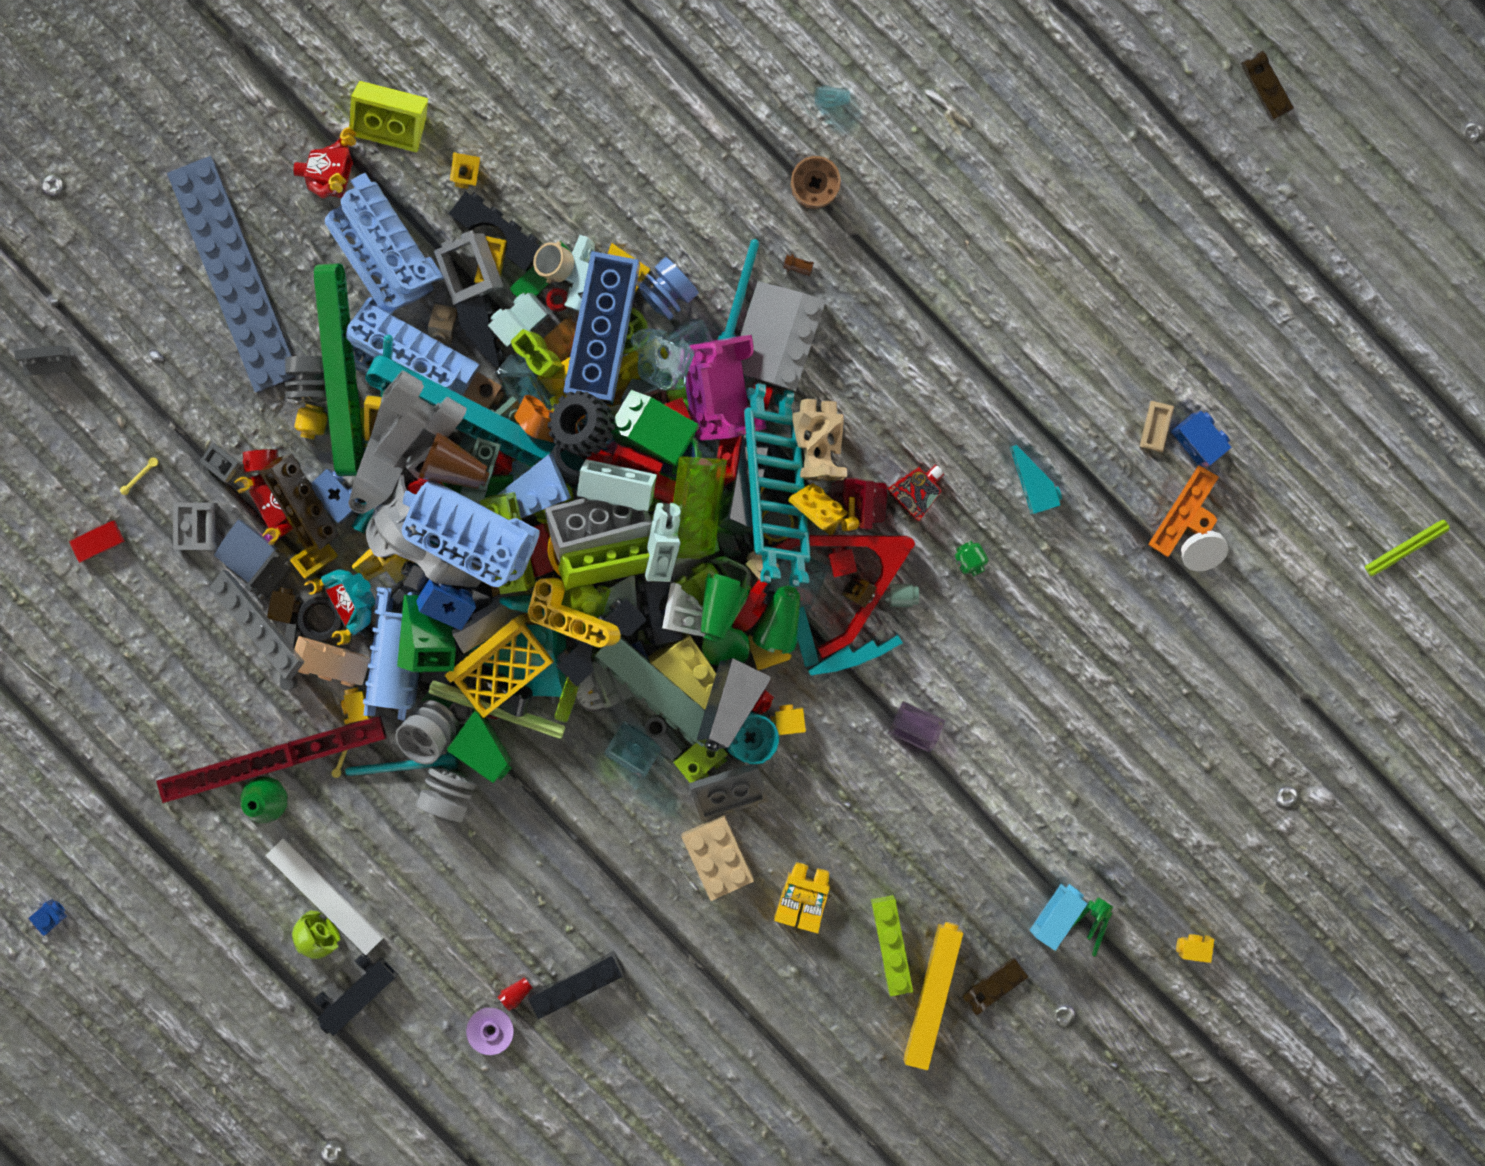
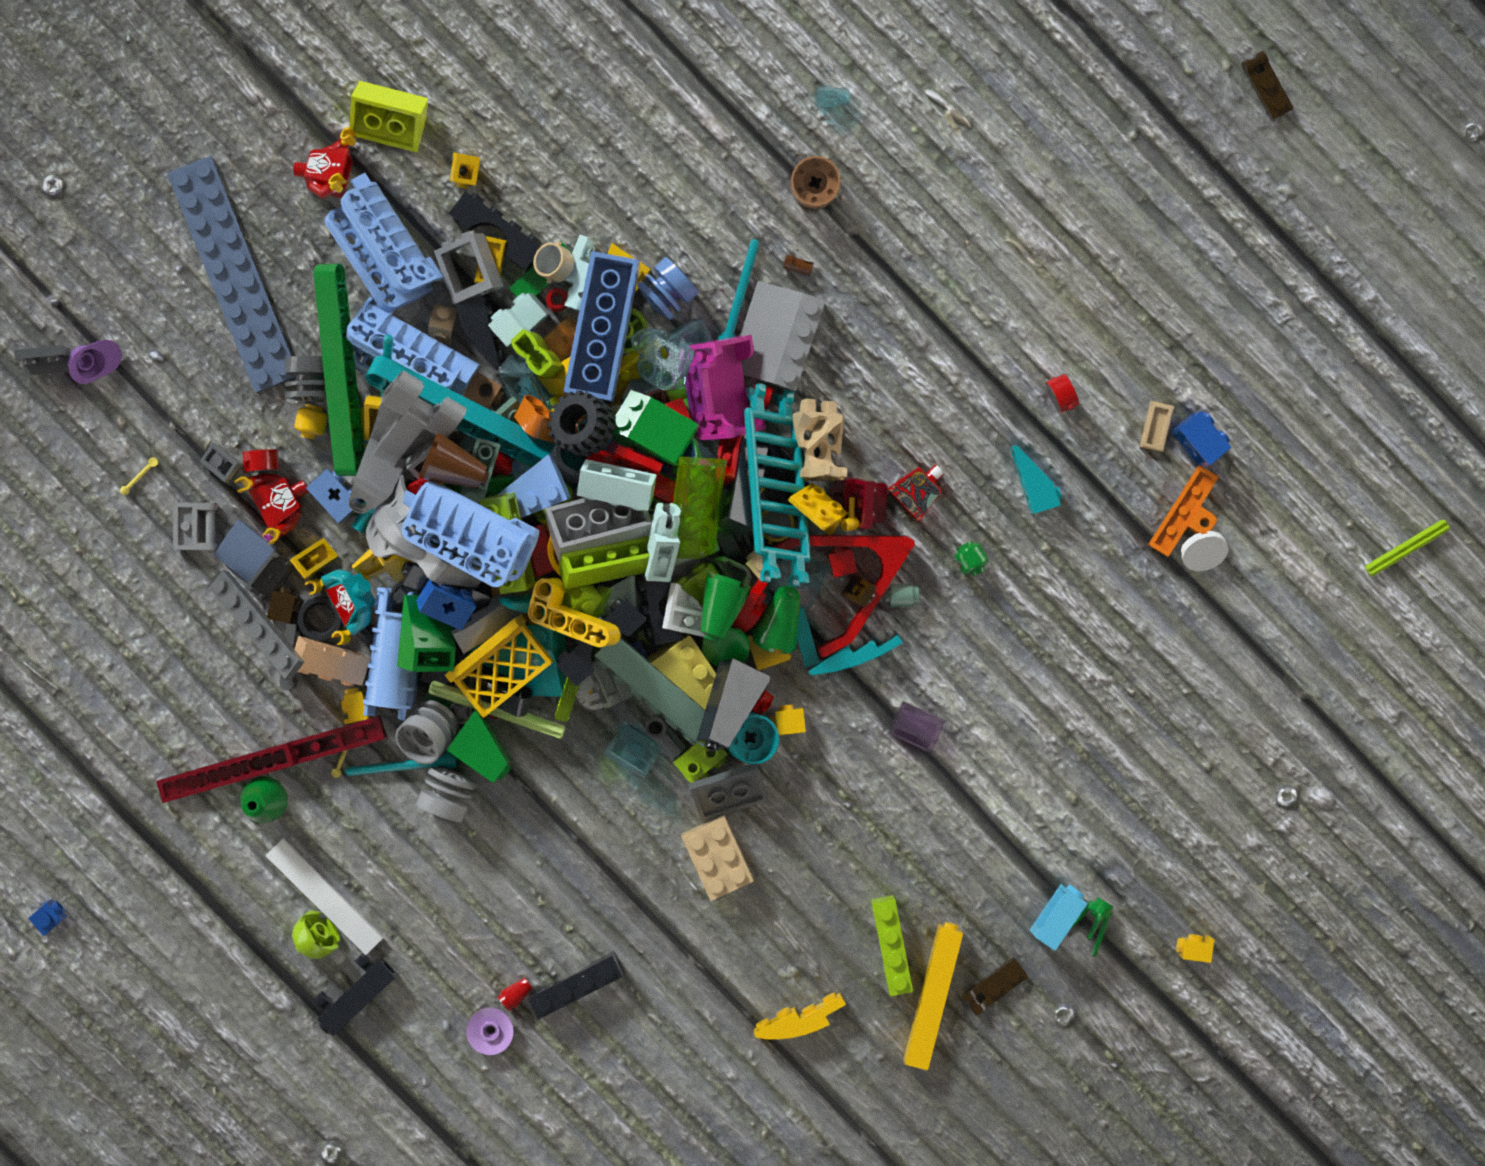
red slope [69,520,125,563] -> none
dark brown brick [259,454,339,553] -> none
yellow hips [774,862,830,934] -> none
none -> medium lavender piece [67,339,122,384]
none -> yellow slope [754,992,846,1039]
none -> red piece [1045,373,1079,414]

